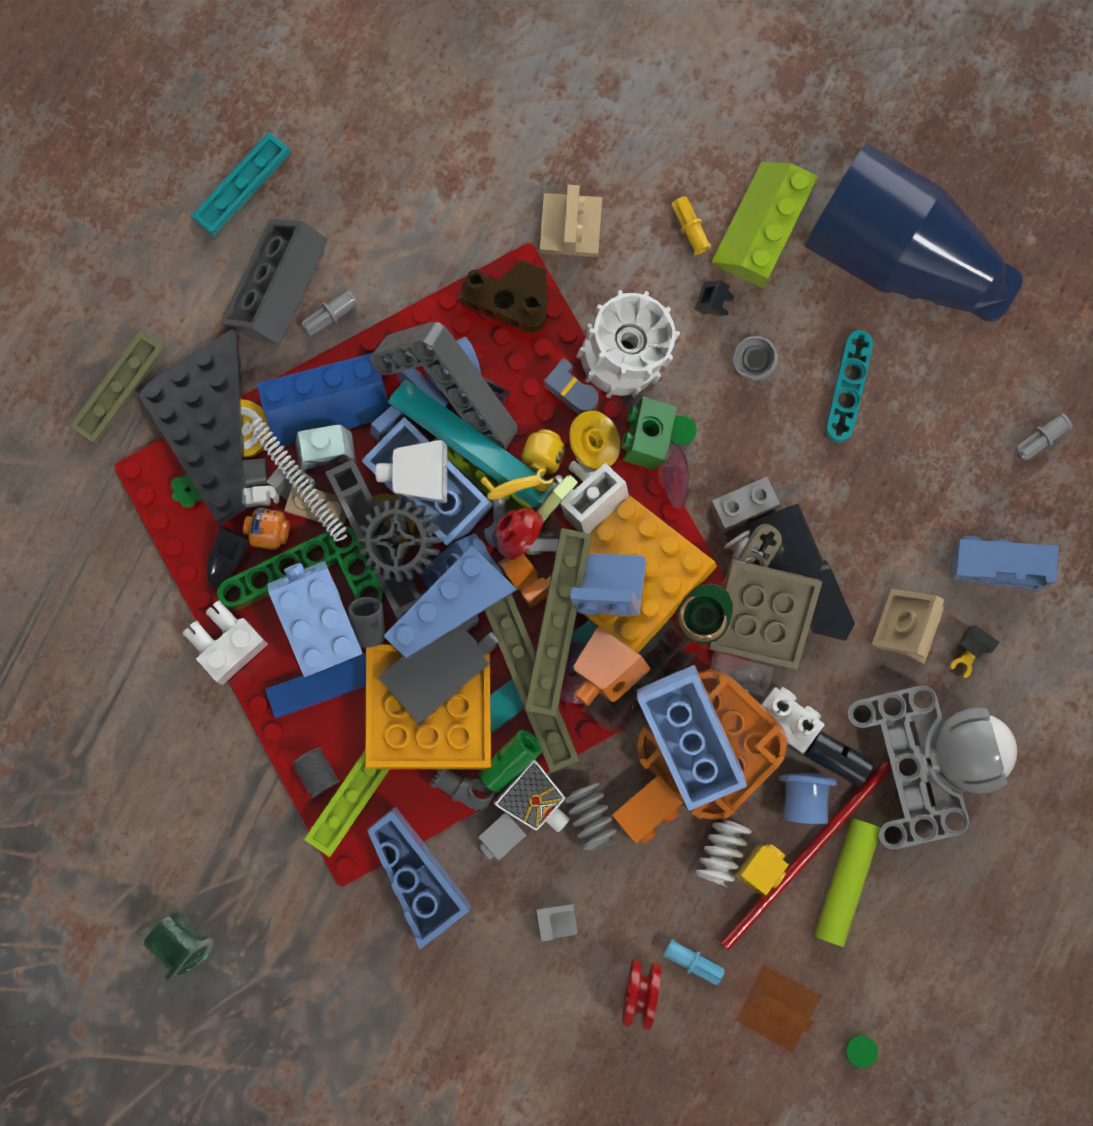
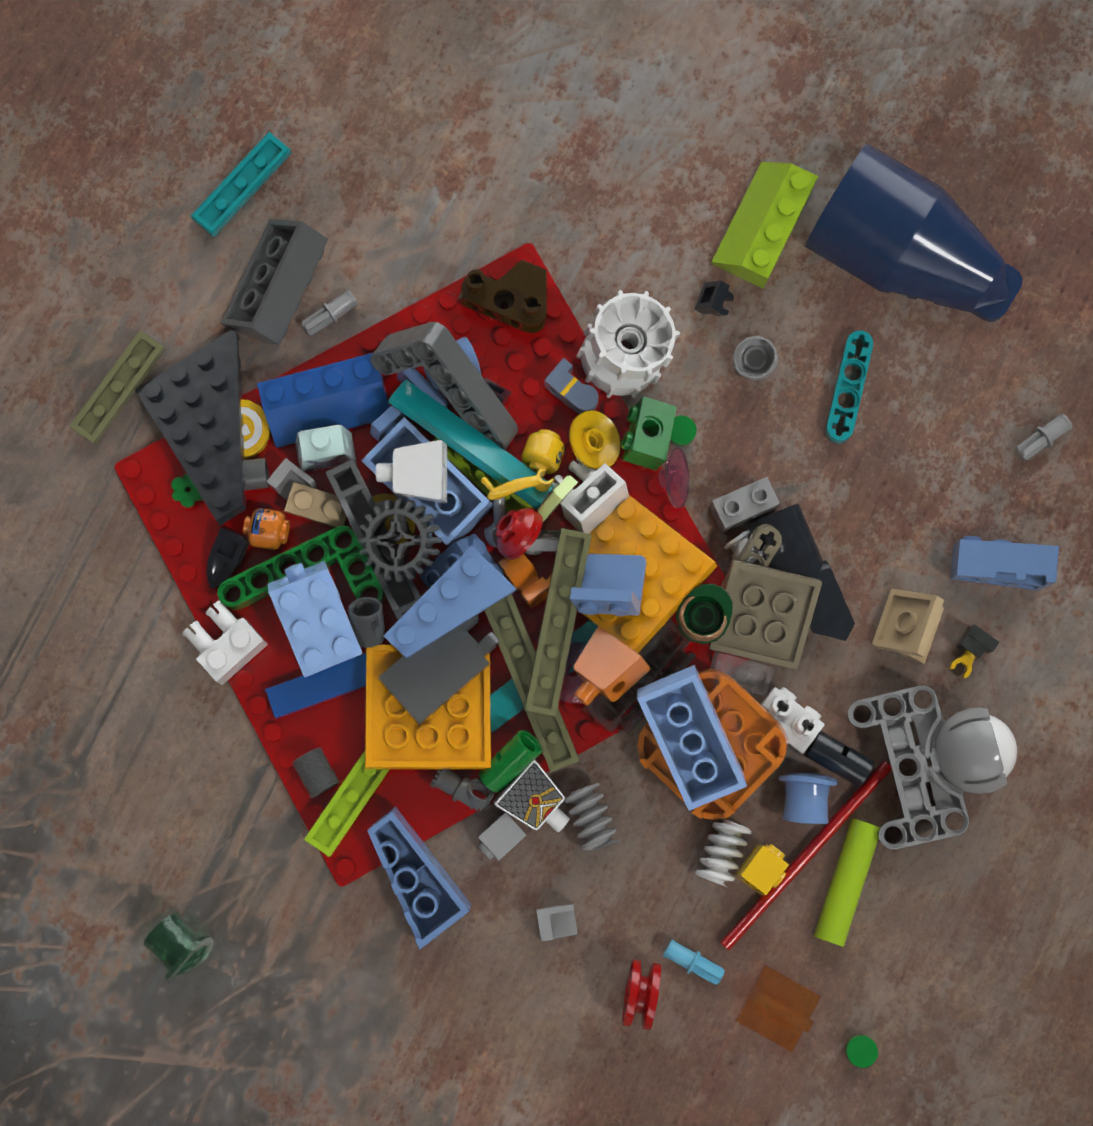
white piece [244,486,280,507] -> none
white piece [246,418,347,541] -> none
tan bracket [540,185,602,257] -> none
orange piece [611,775,683,844] -> none
yellow axle [672,196,712,255] -> none

